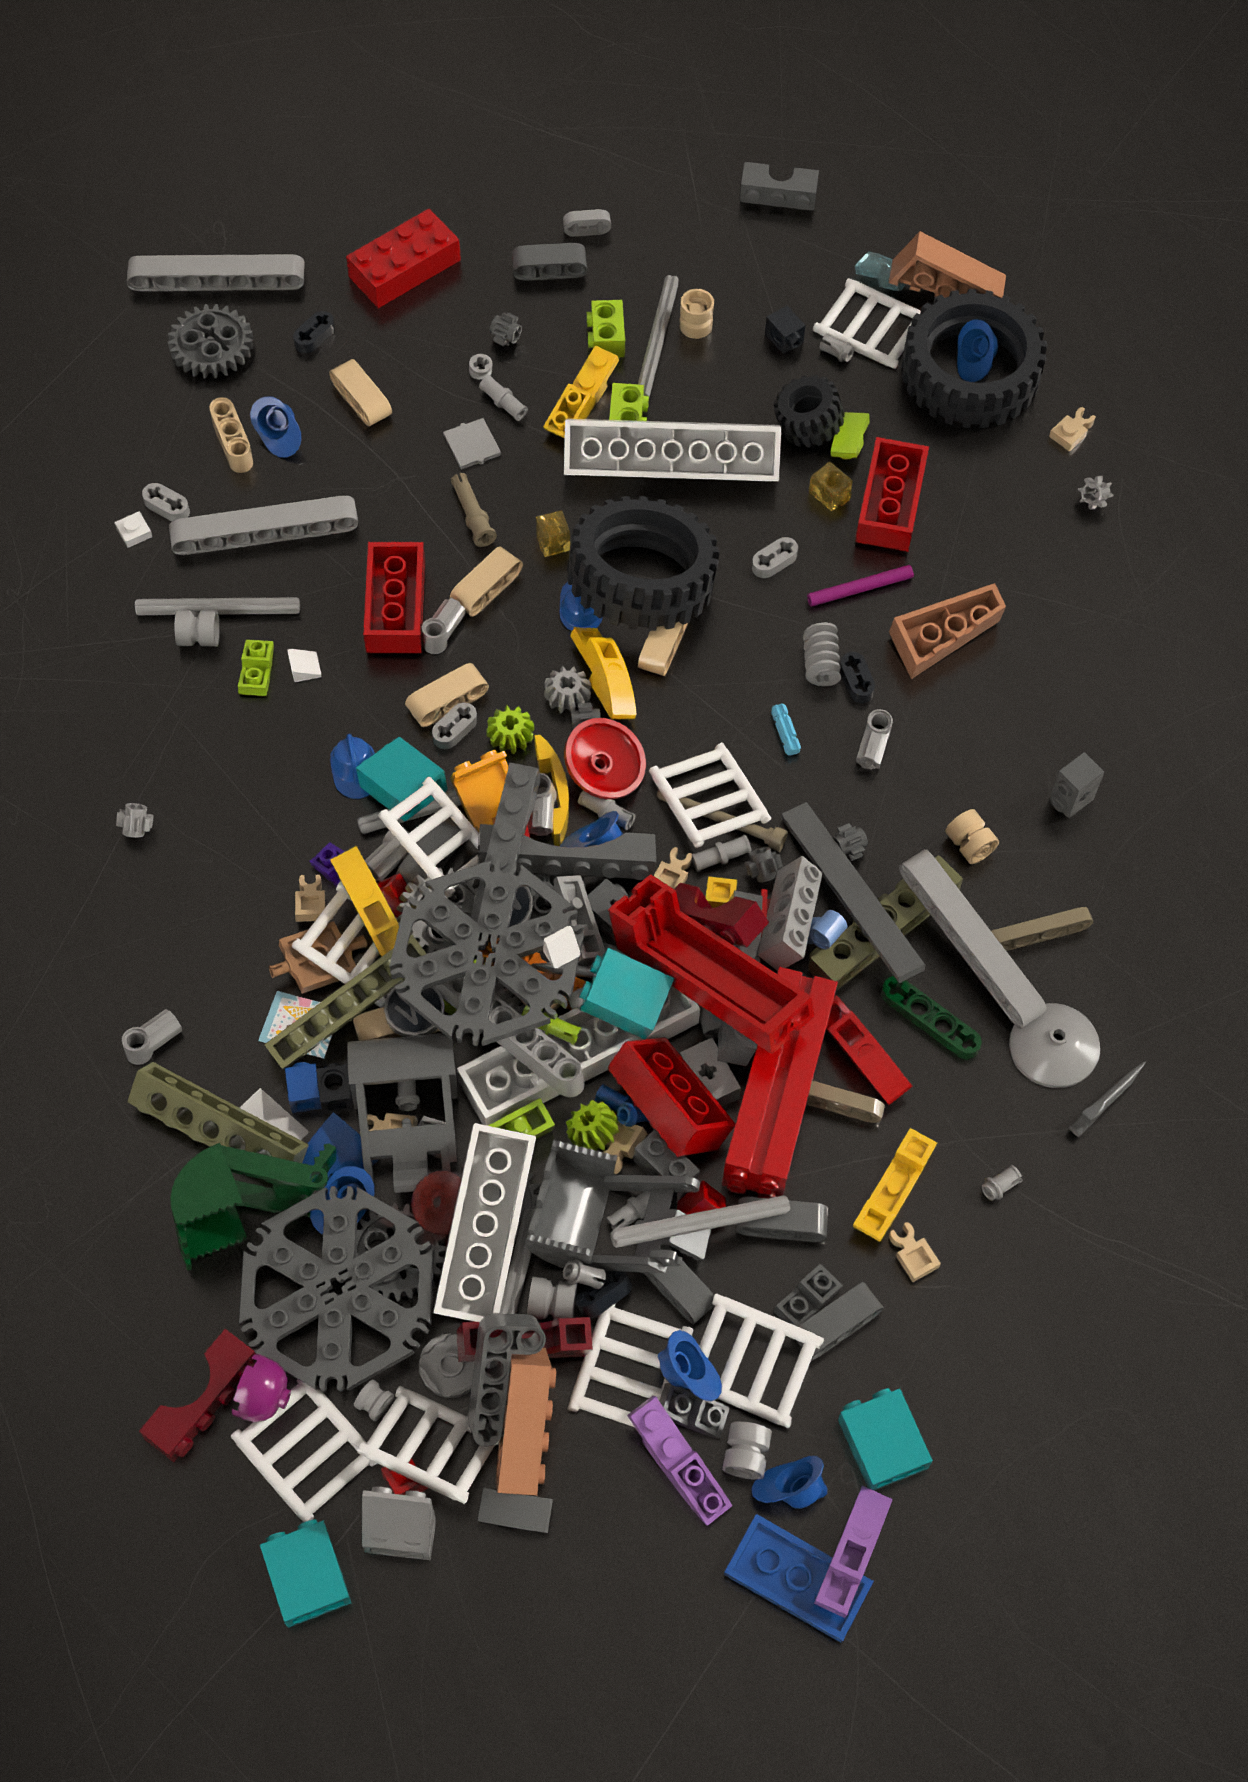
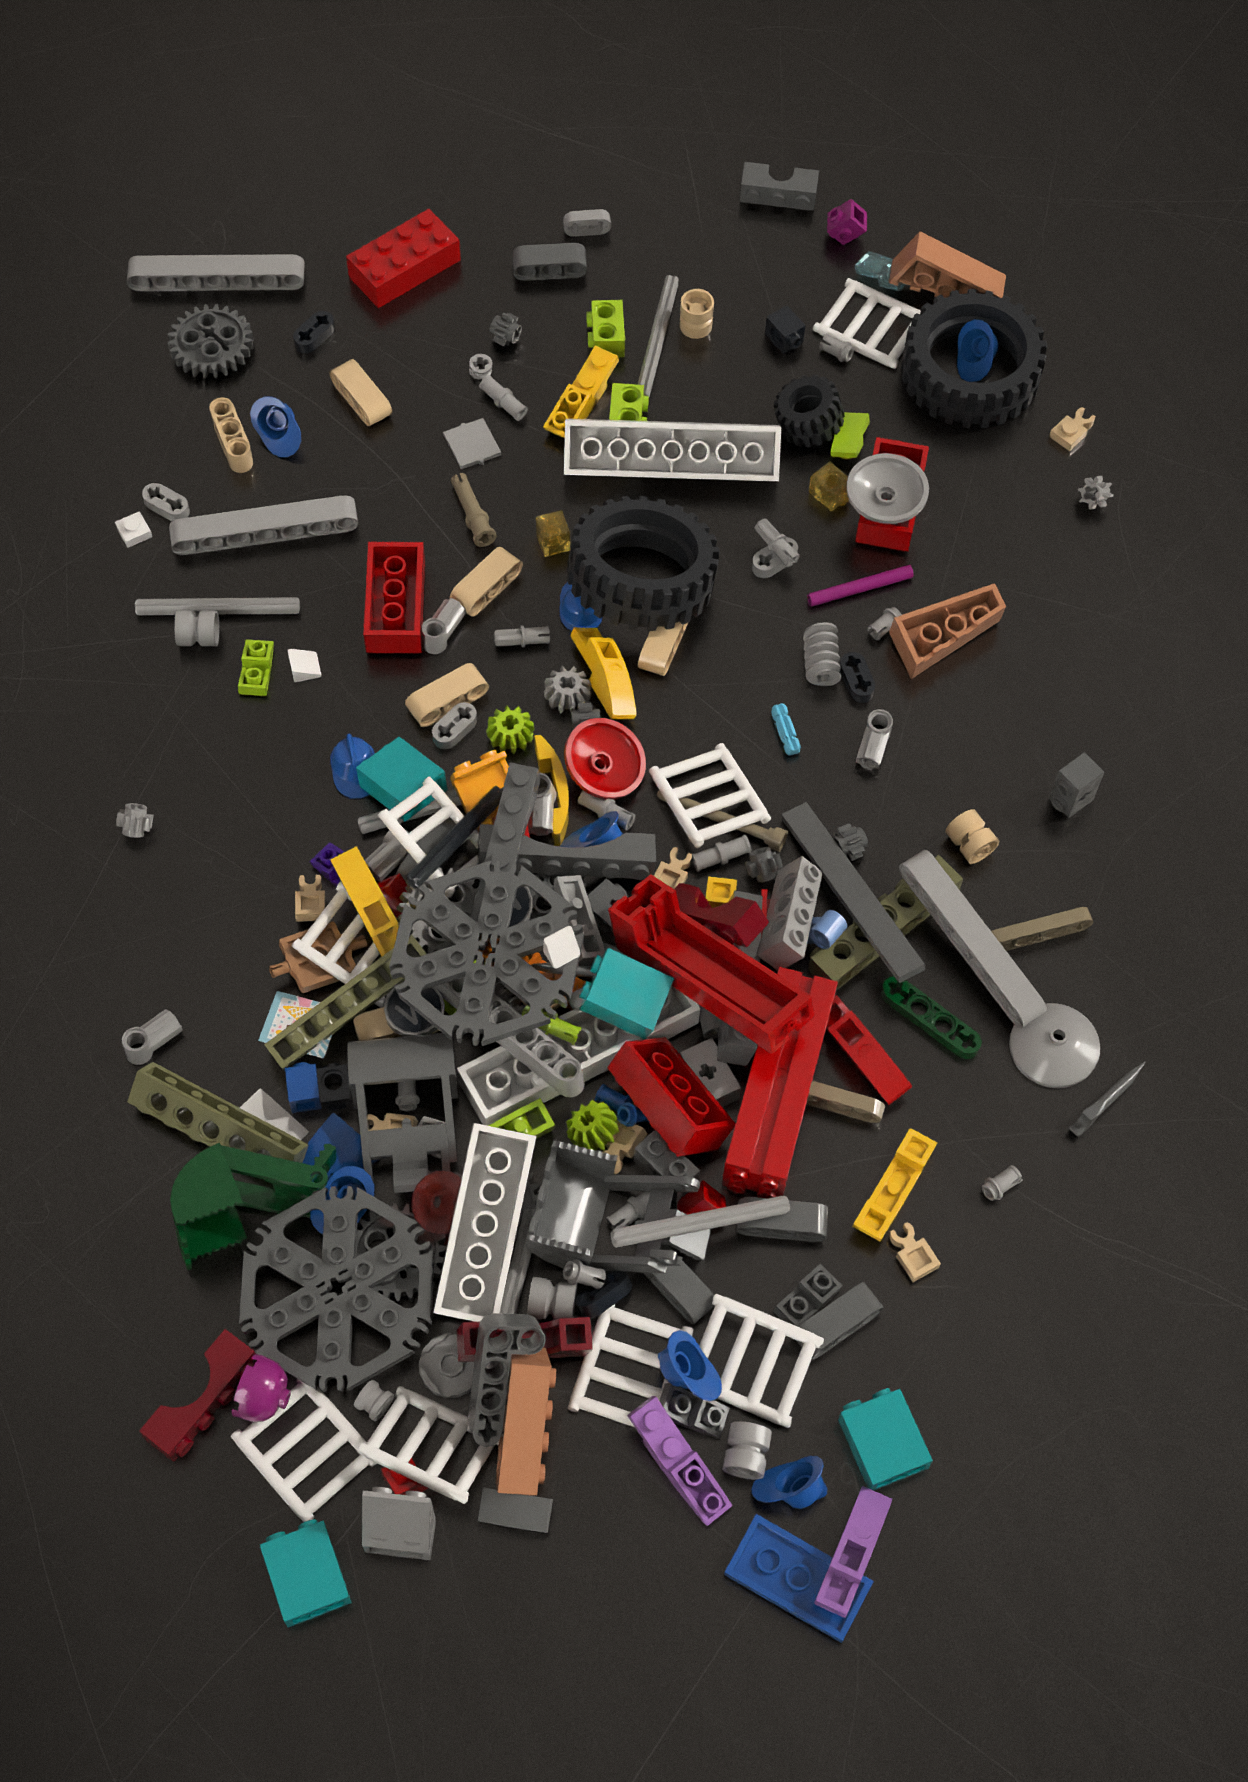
none -> black axle [406,786,503,889]
none -> light grey axle [494,625,550,648]
none -> light grey axle [754,518,800,567]
none -> magenta brick [827,199,867,245]
none -> light grey dish [846,453,929,524]
none -> light grey pin [867,607,902,640]

